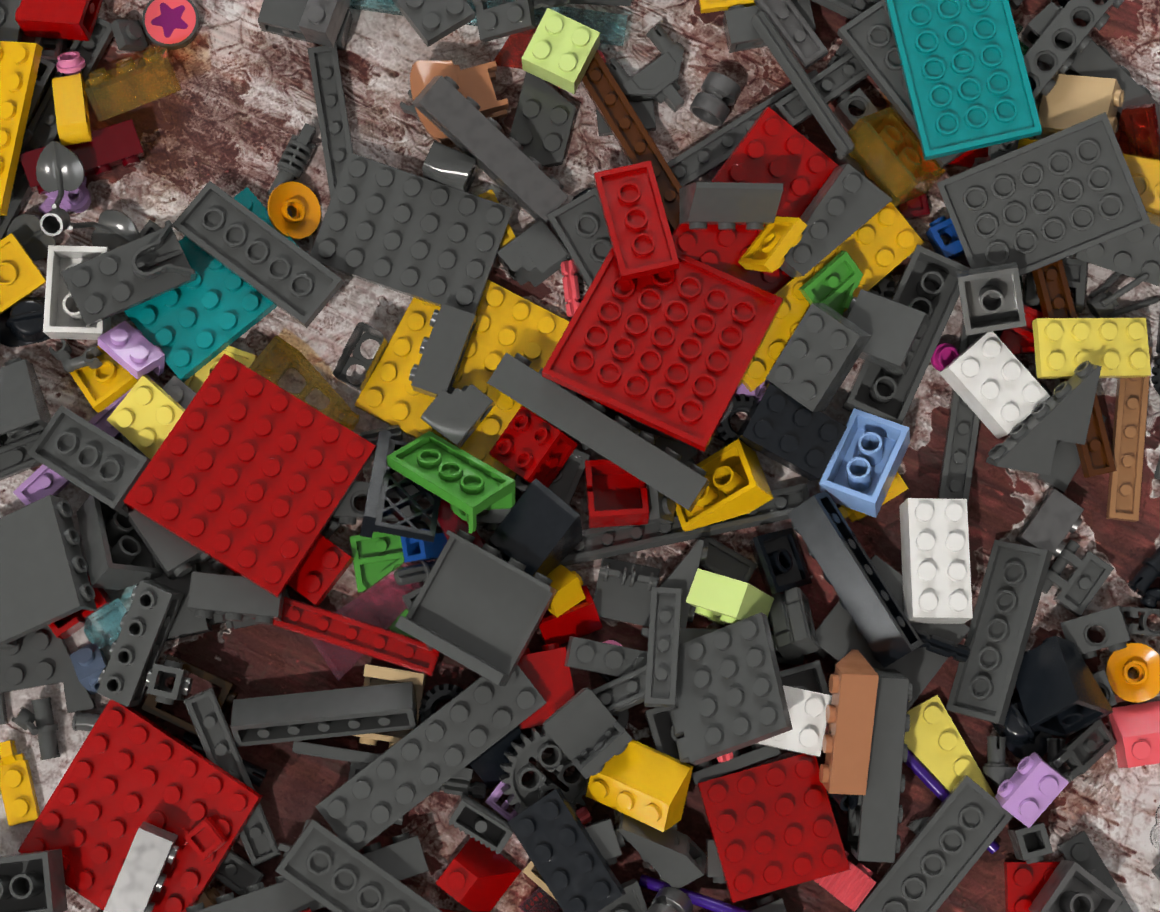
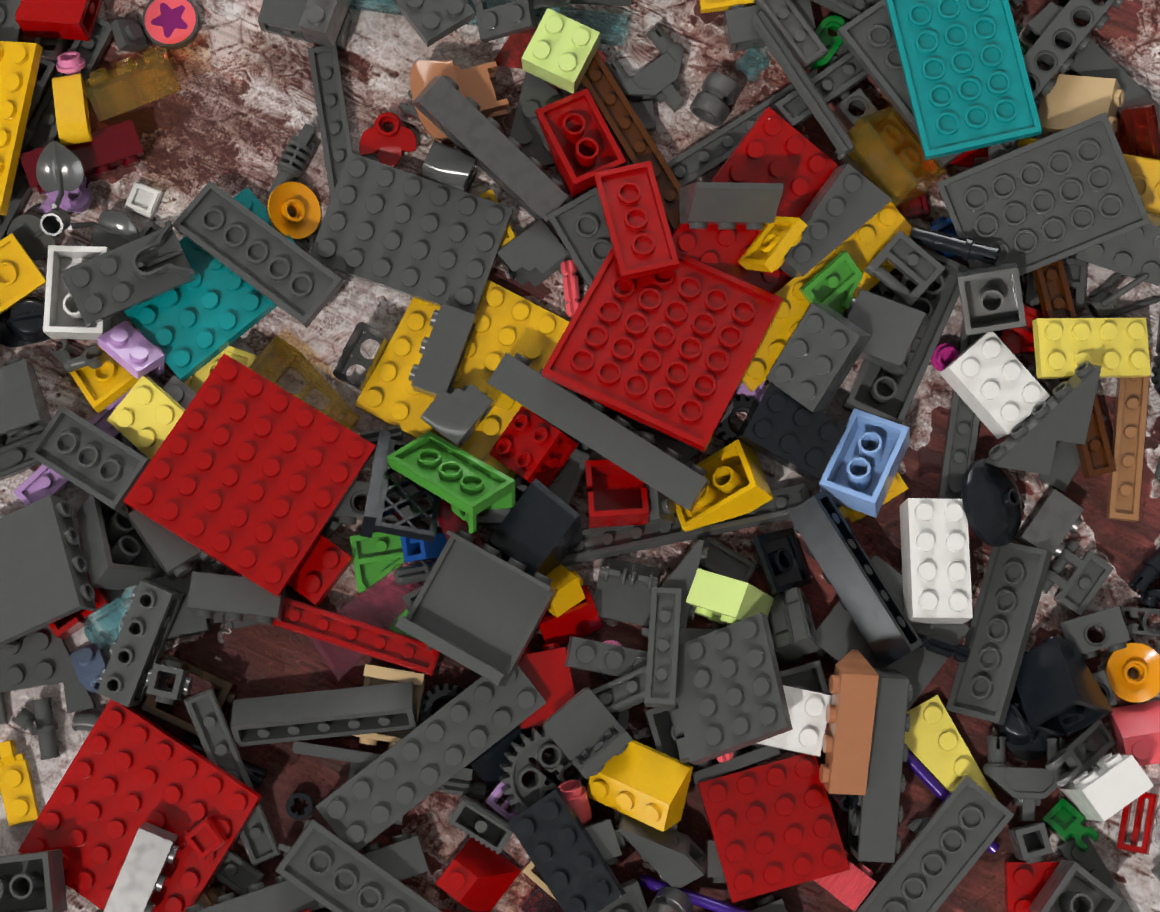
lavender bracket [995,752,1069,828] -> none
none -> white tile [124,181,163,220]
none -> black bush [286,792,315,820]
none -> red plate [359,112,417,167]
none -> red slope [535,88,626,197]
none -> coral brick [558,780,592,826]
none -> clear light blue plate [734,48,769,82]
none -> green plate [810,15,847,69]
none -> dark grey plate [864,230,945,307]
none -> black pin [909,225,1000,266]
none -> black dish [962,458,1022,547]
none -> green plate [1042,798,1099,853]
none -> white brick [1060,753,1154,822]
none -> red tile [1117,792,1159,855]

